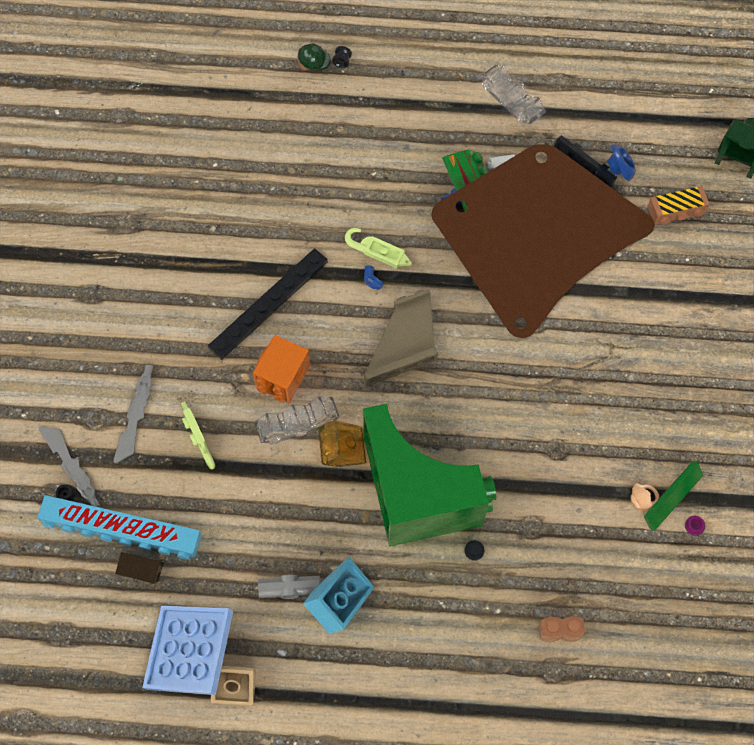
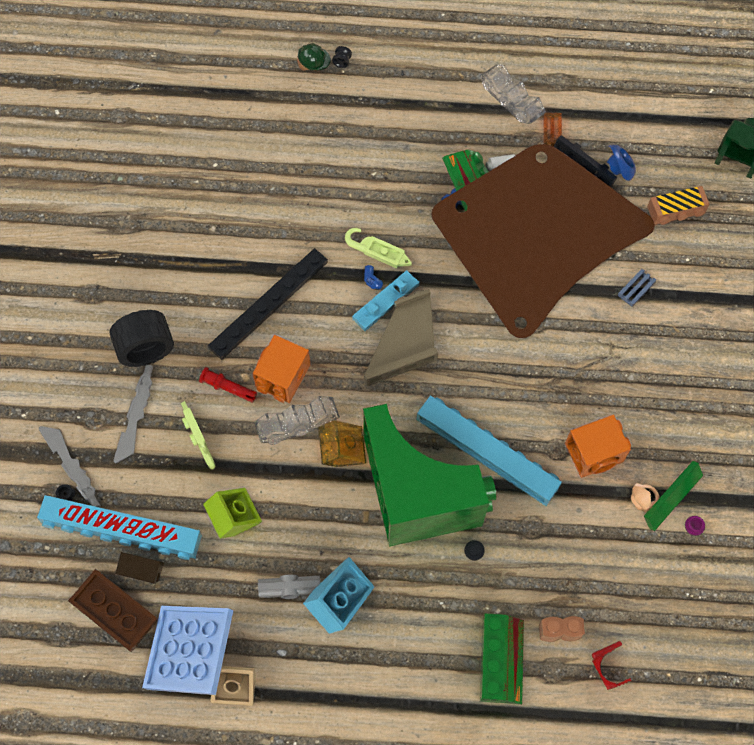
none -> reddish brown plate [68,569,158,653]
none -> black tyre [109,309,174,367]
none -> red pin [199,367,257,403]
none -> lime slope [203,488,262,539]
none -> medium azure hinge [352,270,419,331]
none -> medium azure brick [416,395,562,506]
none -> green slope [480,613,524,705]
none -> clear orange tile [543,113,562,146]
none -> orange brick [565,414,631,478]
none -> red helmet [592,641,632,690]
none -> sand blue tile [618,269,656,307]

